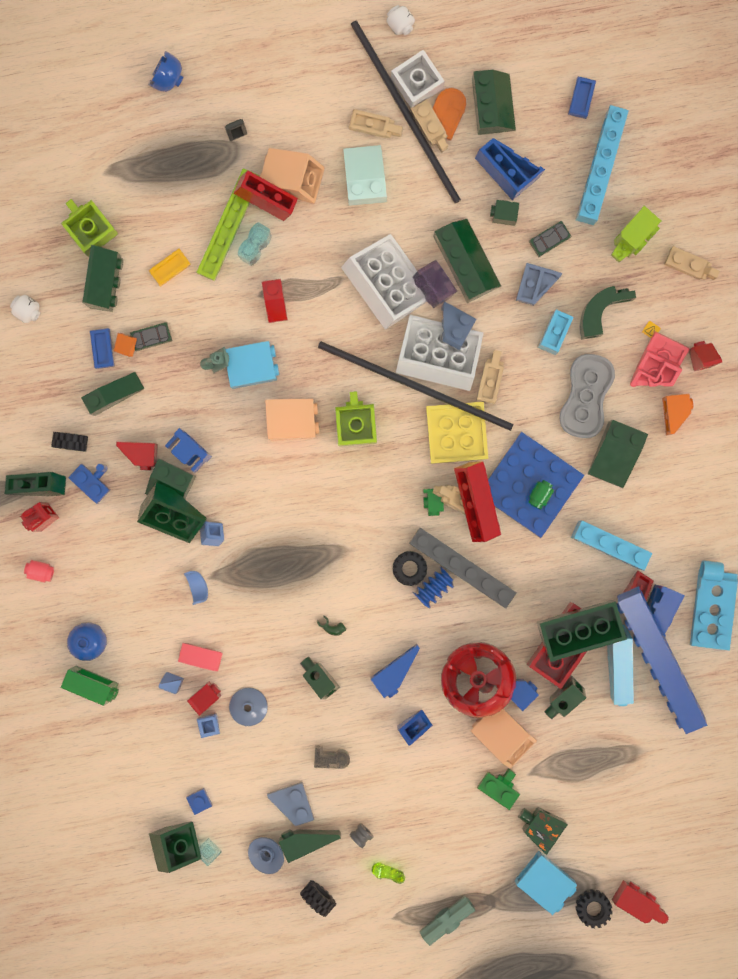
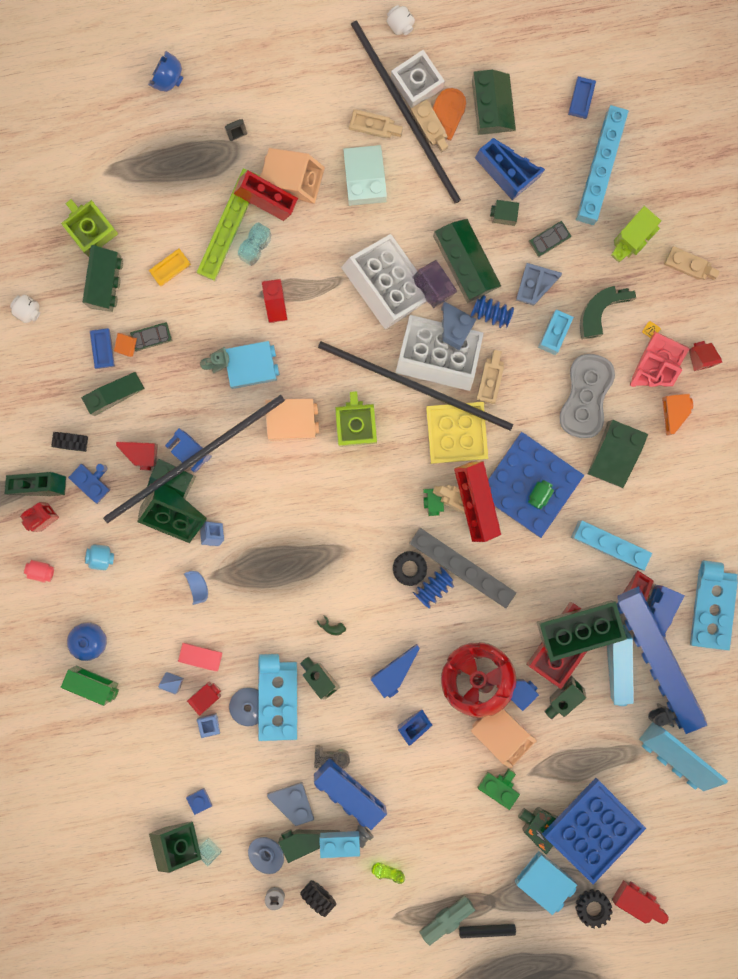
none -> medium azure head [85,544,114,570]
none -> black piece [103,395,285,524]
none -> medium azure hinge [258,654,297,741]
none -> light grey wheel [265,887,285,910]
none -> blue brick [314,758,387,830]
none -> medium azure brick [320,831,360,858]
none -> black axle [459,924,516,939]
none -> blue piece [471,295,514,329]
none -> blue plate [542,778,646,884]
none -> medium azure slope [639,722,728,791]
none -> black hinge [648,703,675,727]

